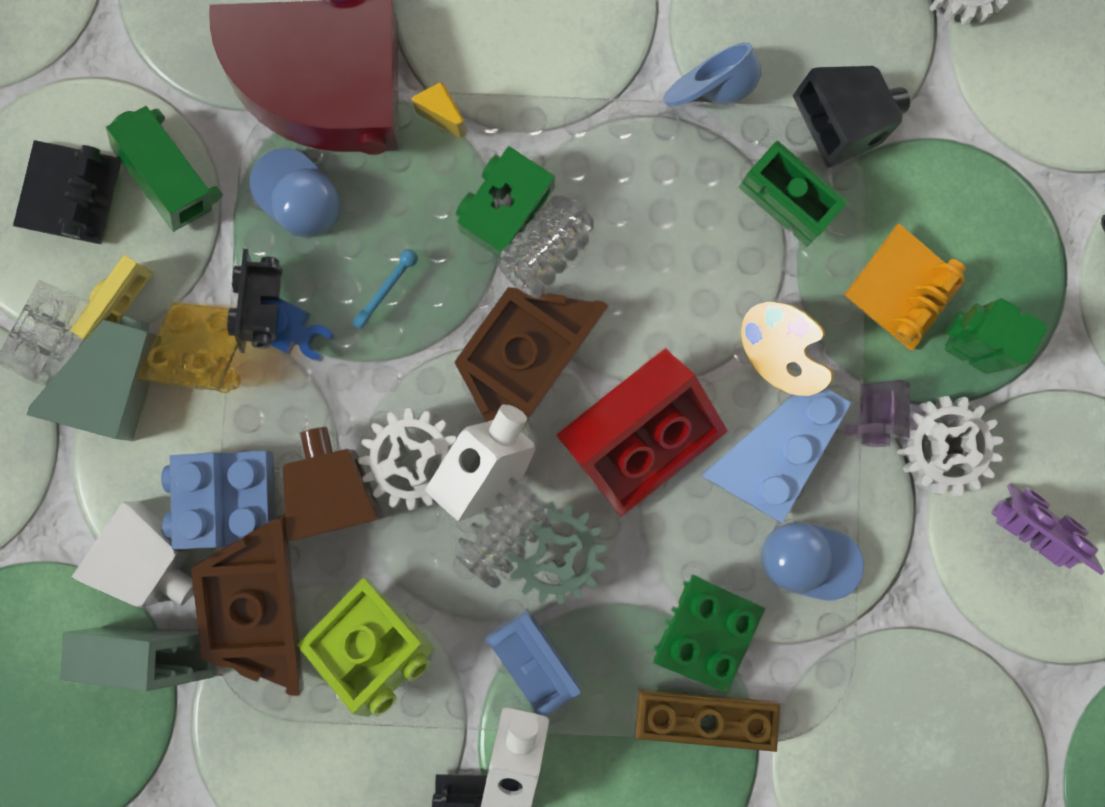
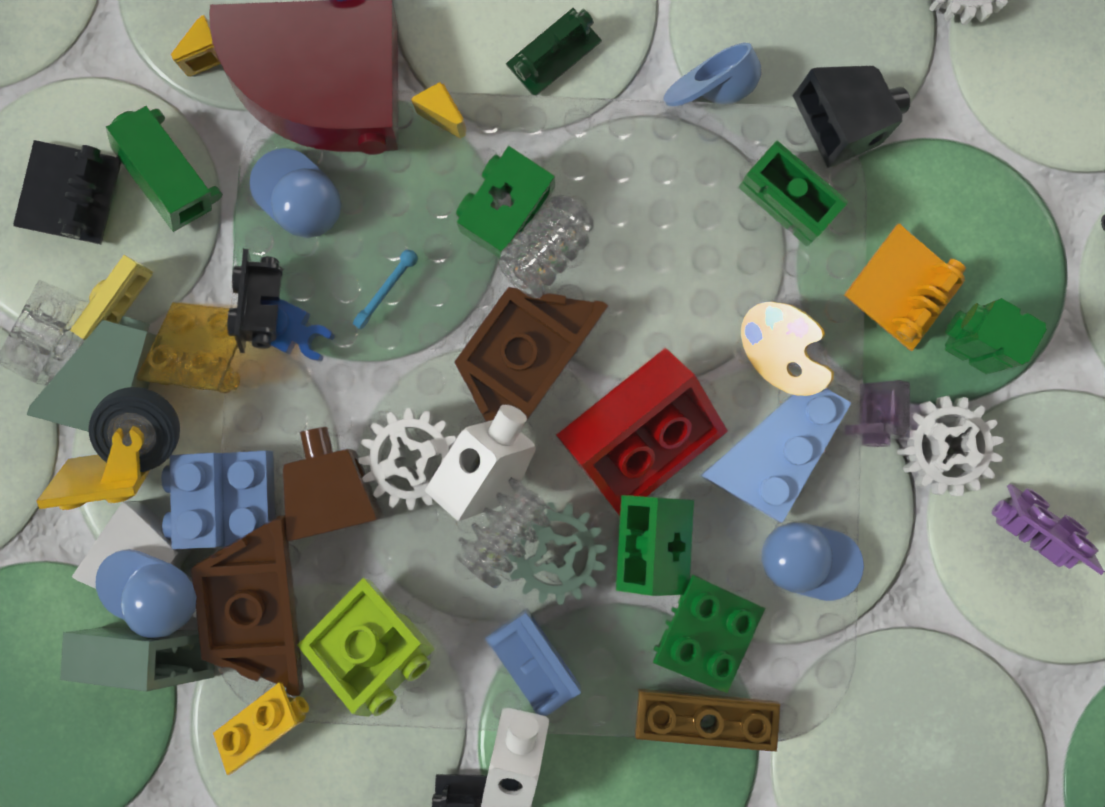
none -> plate [37,387,180,510]
none -> medium blue cap [96,549,197,638]
none -> yellow slope [171,15,221,77]
none -> yellow hinge [213,682,309,775]
none -> dark green hinge [506,8,602,98]
none -> green brick [616,495,694,596]

